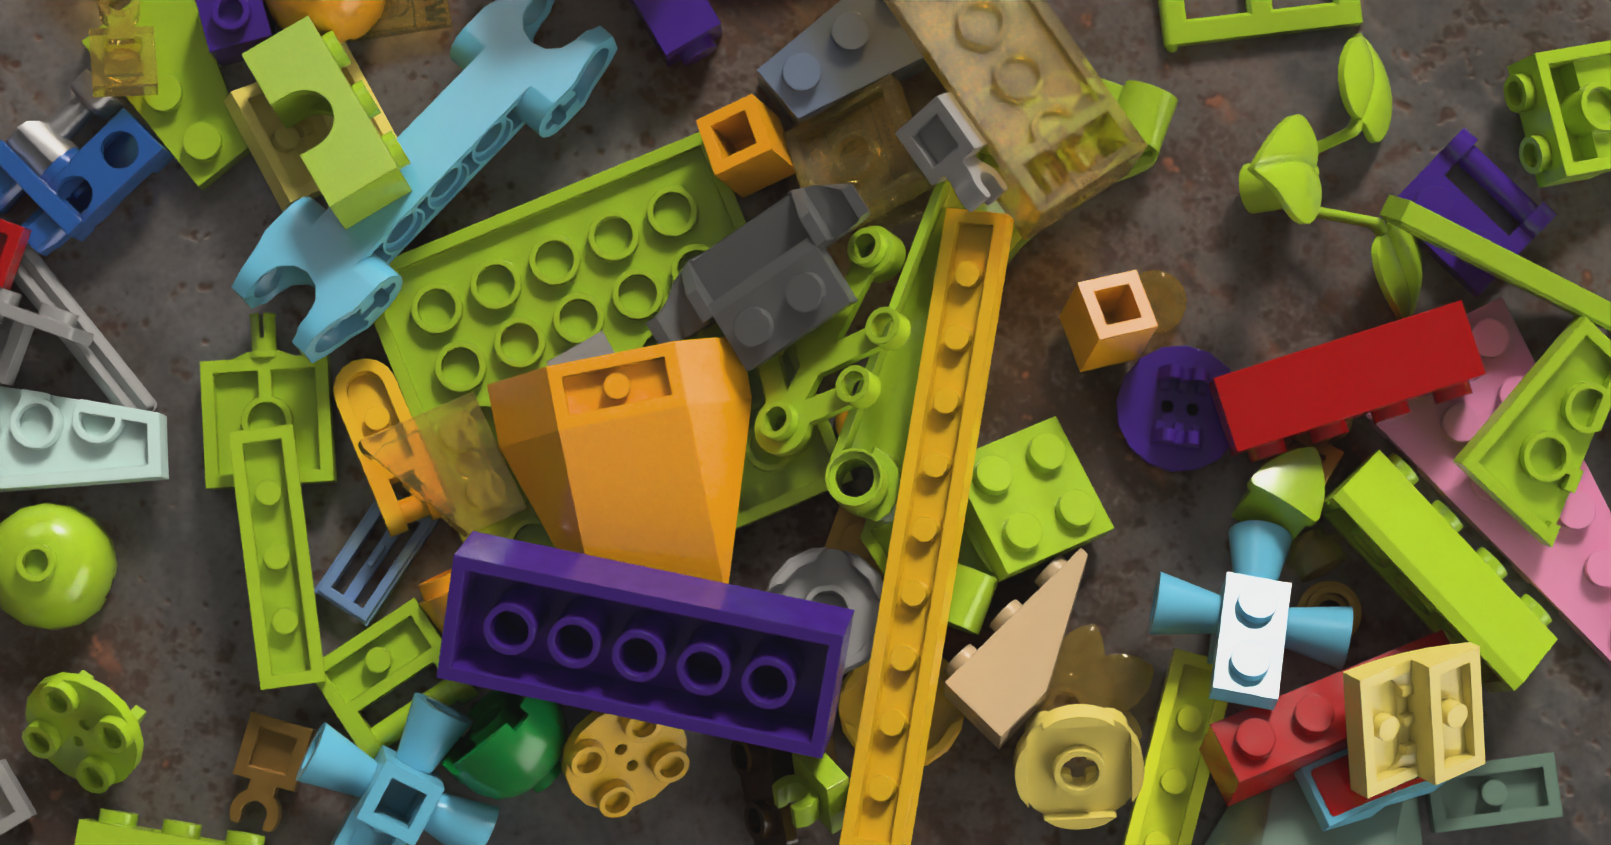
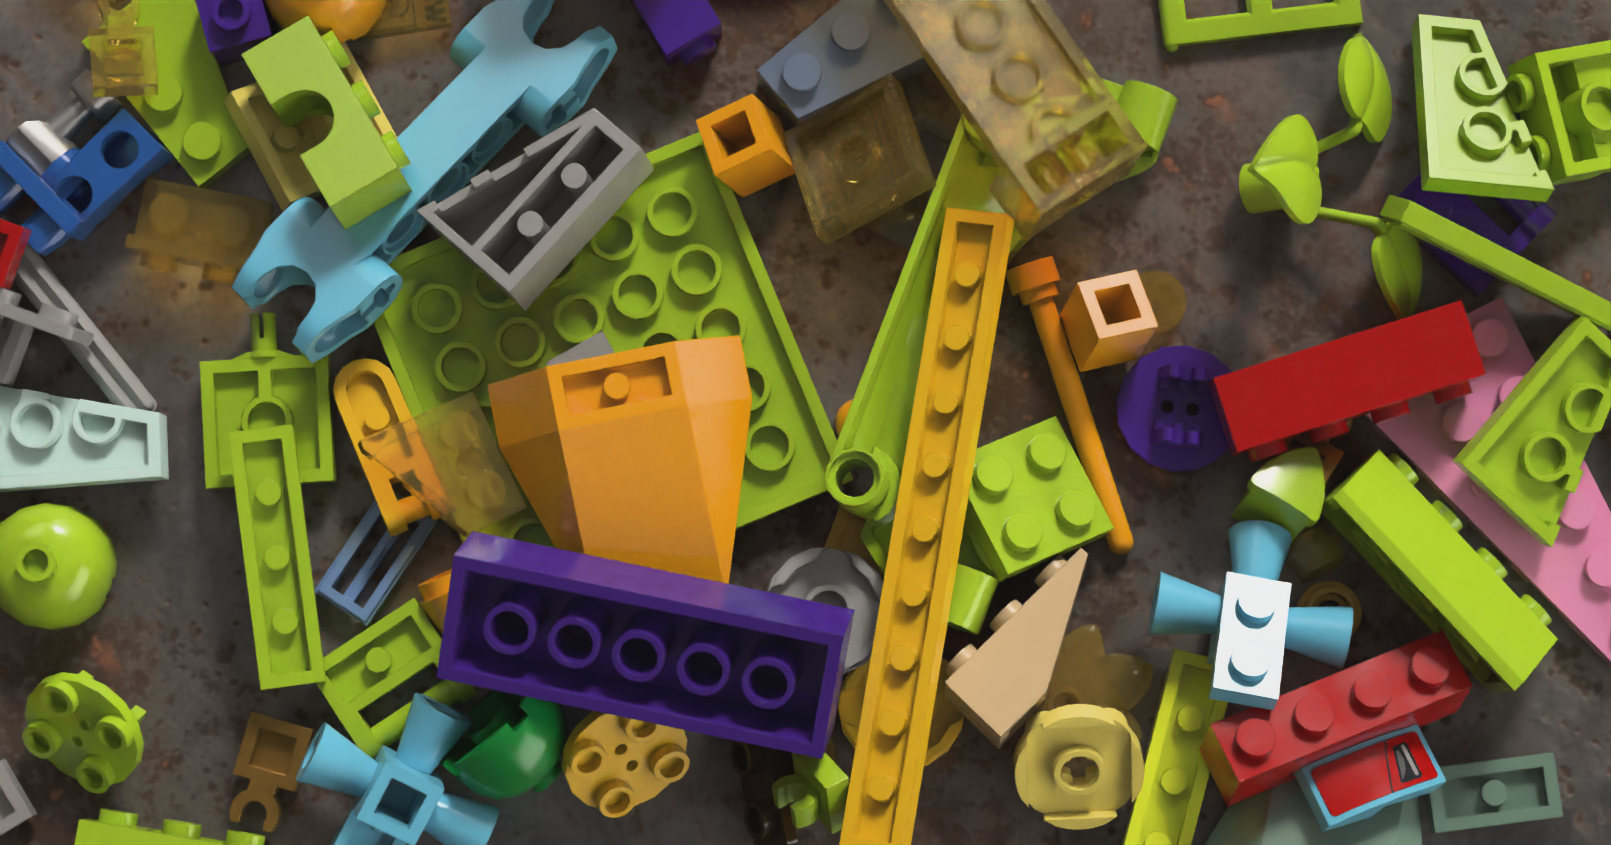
dark grey plate [646,183,871,371] -> none
lime plant [755,226,911,457] -> none
light grey plate [895,91,1008,212] -> none
light yellow slope [1343,642,1486,799] -> none
none -> clear yellow bracket [125,177,274,285]
none -> light grey wedge [417,108,654,311]
none -> light orange piece [1006,256,1134,555]
none -> lime wing [1411,14,1554,202]

